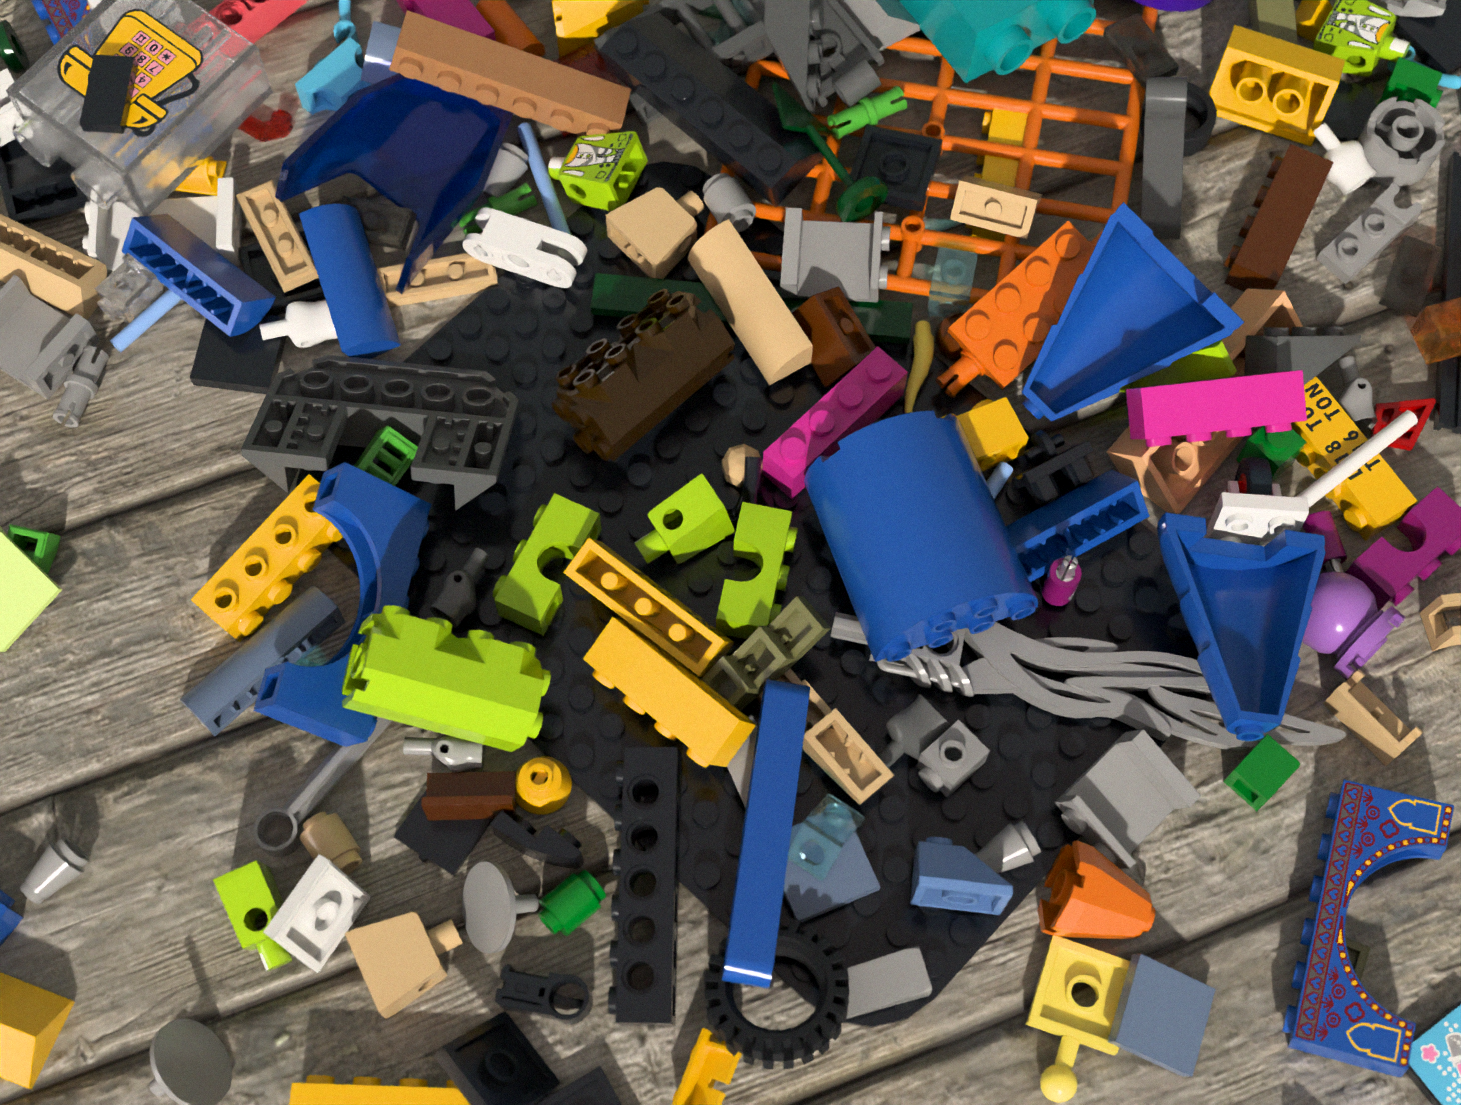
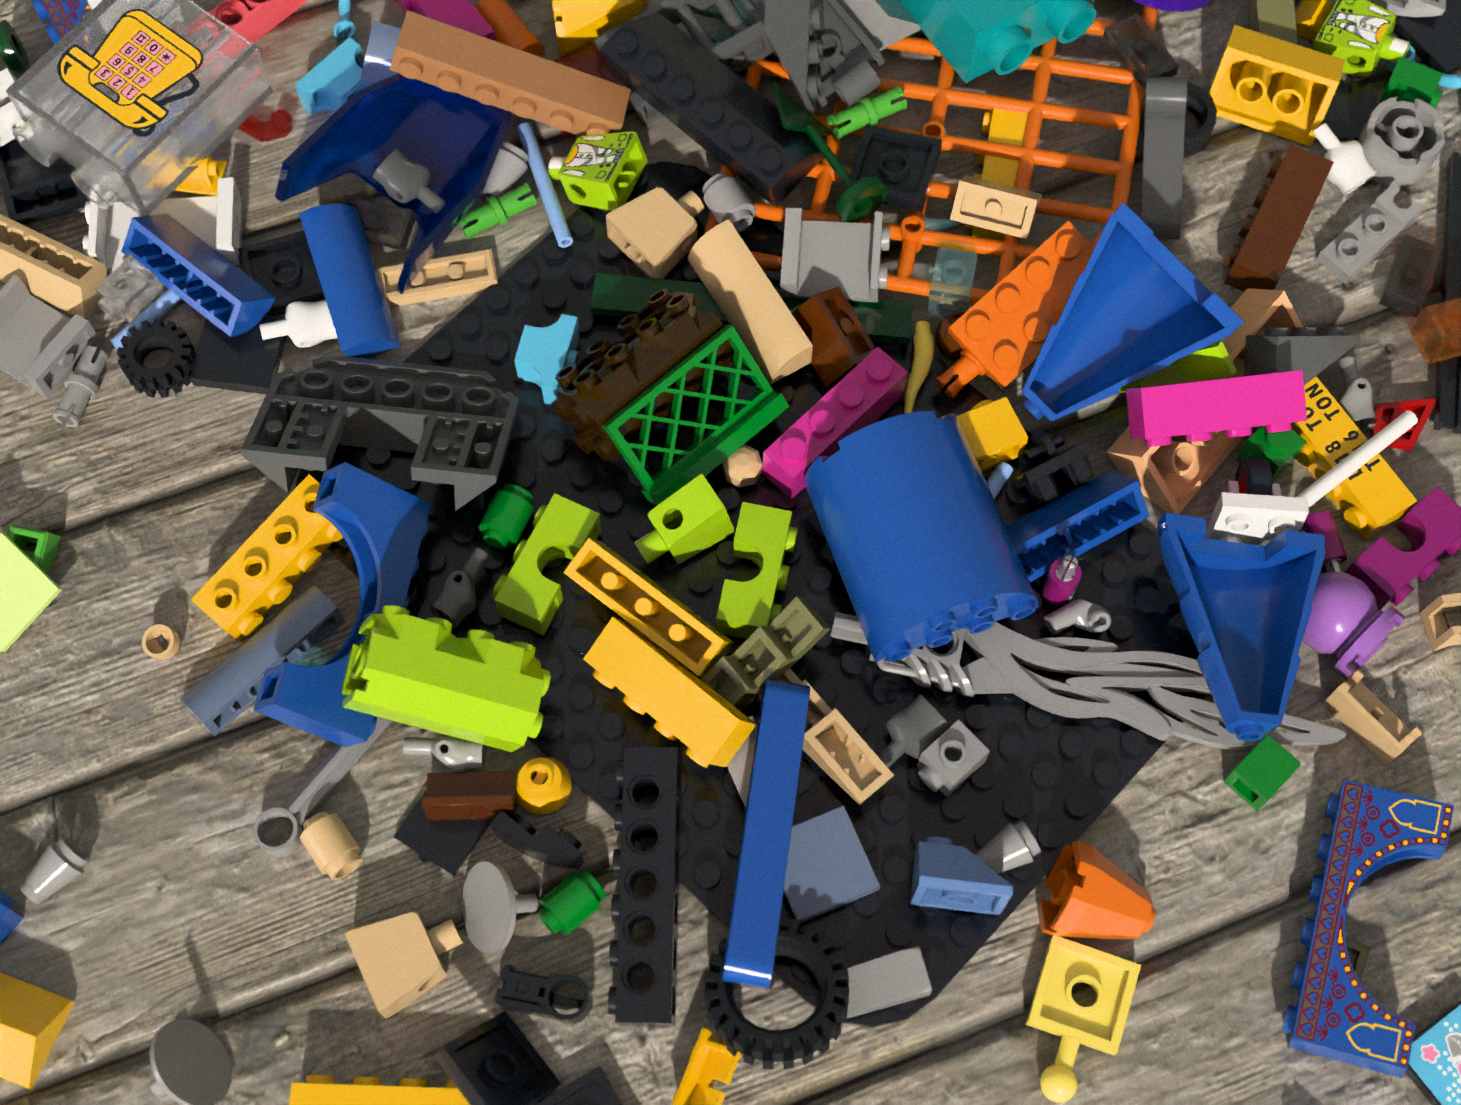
black tile [79,54,138,134] -> none
lime torso [213,860,292,971] -> none
tan tile [236,180,319,293] -> none
white tile [263,854,371,973] -> none
bright green slope [354,426,418,486] -> none
white piece [462,208,587,288] -> none
black bar [728,456,769,519] -> none
clear light blue bracket [788,794,865,880] -> none
light grey panel [1054,729,1201,869] -> none
sand blue tile [1107,954,1216,1077] -> none
none -> black tyre [117,319,196,398]
none -> tan hinge [142,624,181,660]
none -> dark grey piece [372,148,447,214]
none -> green brick [479,484,534,549]
none -> medium azure brick [514,314,580,405]
none -> green fence [602,325,790,505]
none -> light grey arm [1044,599,1112,635]

